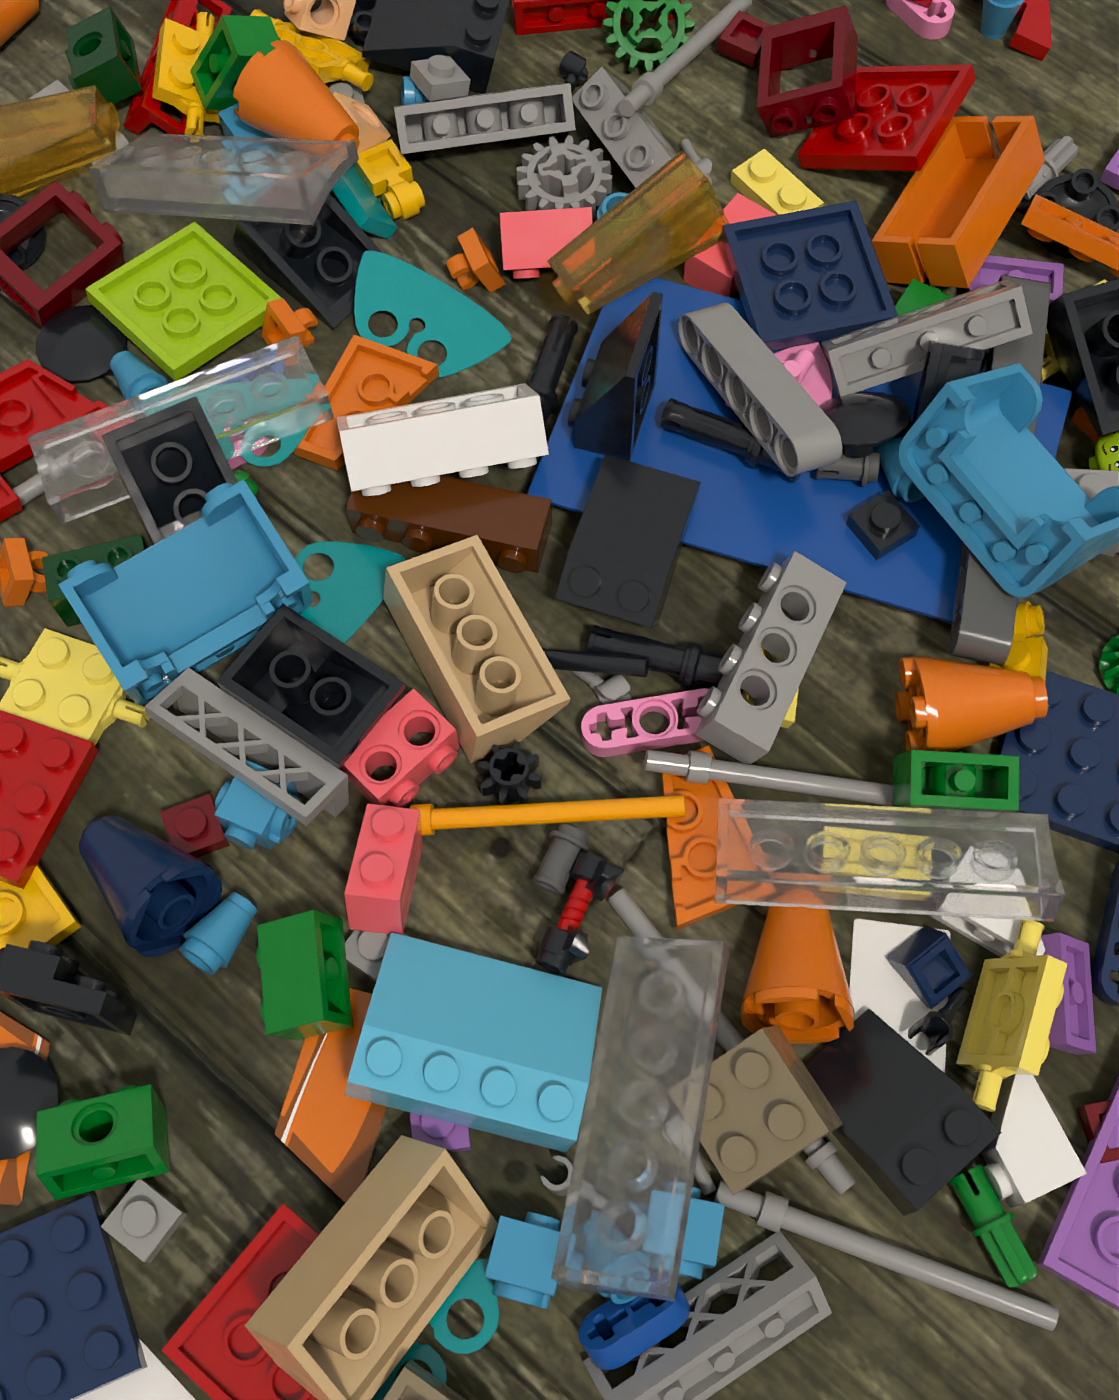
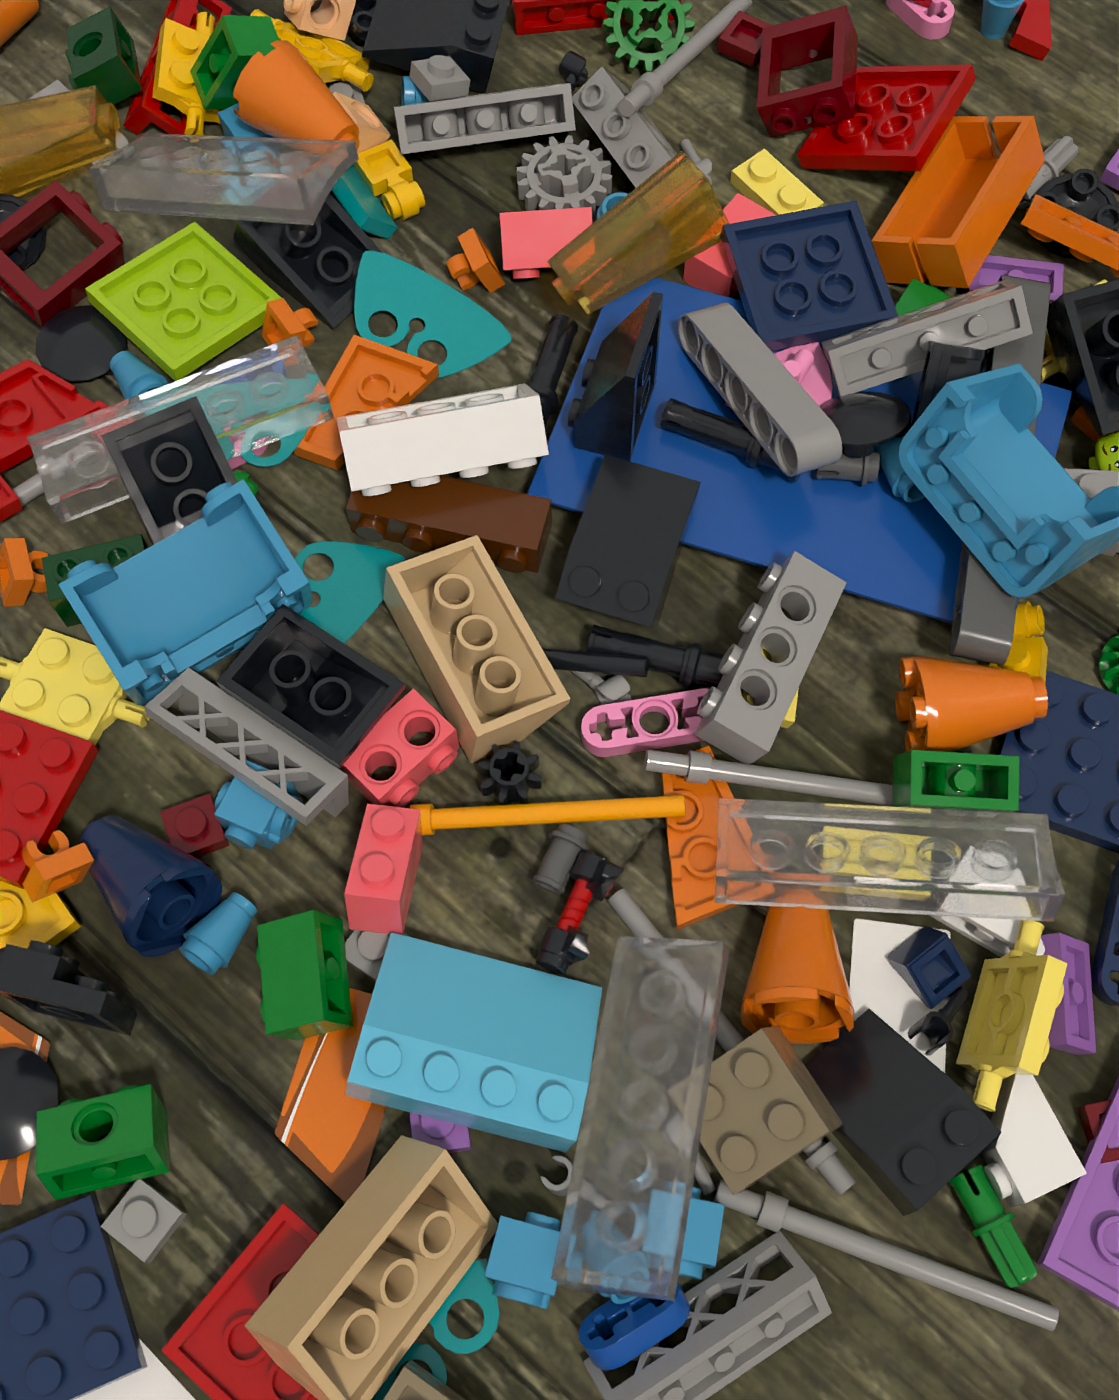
black plate [846,490,920,561] -> none
none -> orange tile [22,830,94,903]

